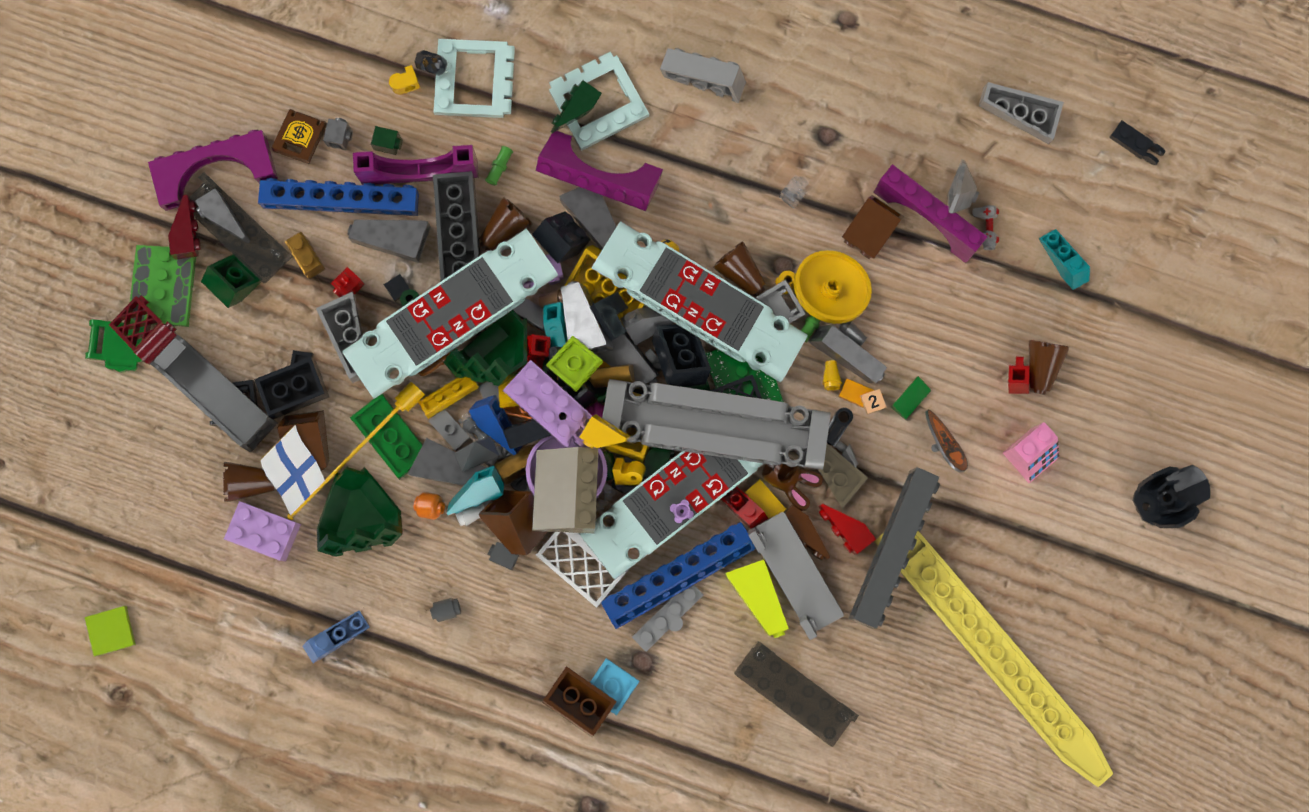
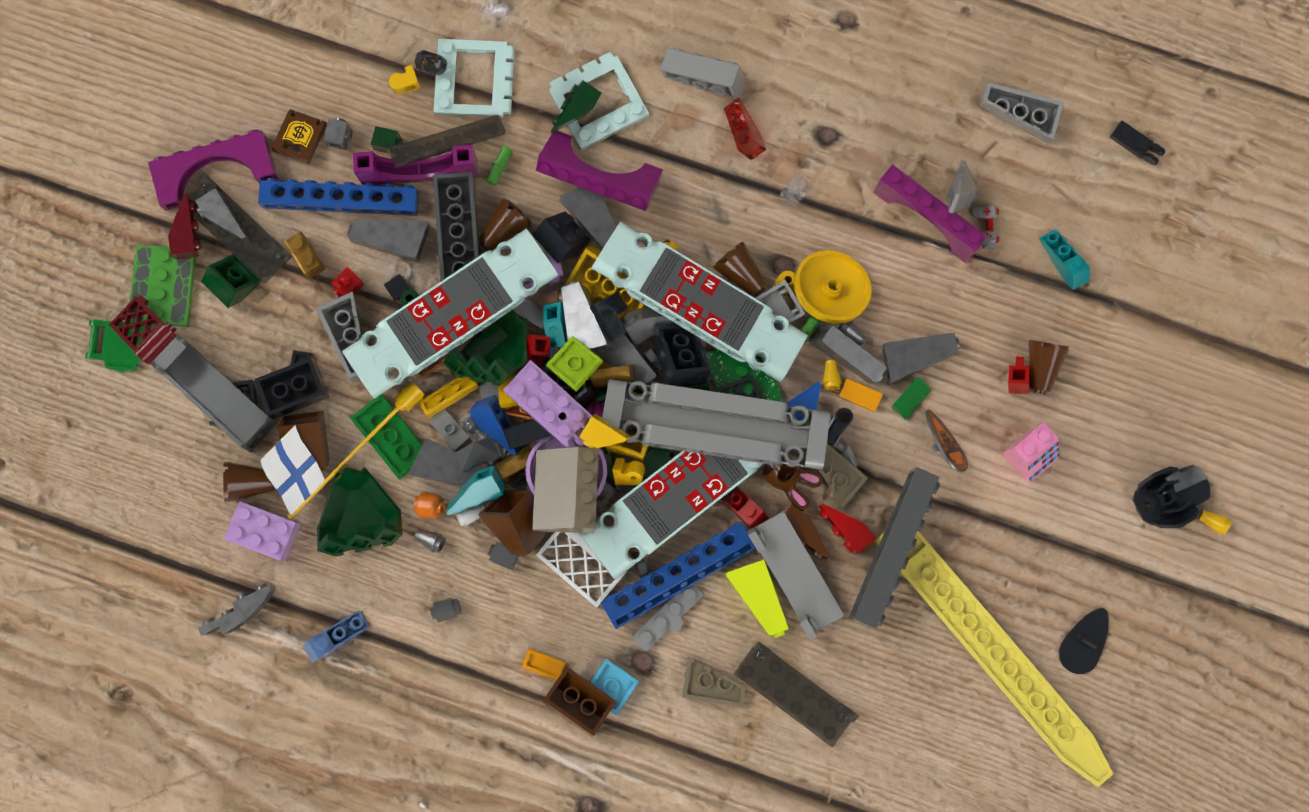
lime tile [85,606,136,657] -> none
lavender plate [670,500,694,523] -> none
yellow tile [745,479,786,519] -> none
reddish brown slope [842,195,904,259] -> none
light nougat tile [860,389,887,415] -> none
none -> flat silver slope [198,583,276,636]
none -> clear smoke plate [388,115,506,168]
none -> flat silver cone [414,529,446,553]
none -> light orange tile [521,648,567,681]
none -> dark grey tile [631,552,648,578]
none -> dark tan wing [682,657,746,707]
none -> clear red slope [724,97,766,160]
none -> blue slope [787,381,821,421]
none -> flat silver slope [881,332,960,385]
none -> black shield [1058,608,1109,674]
none -> yellow cone [1199,509,1232,535]

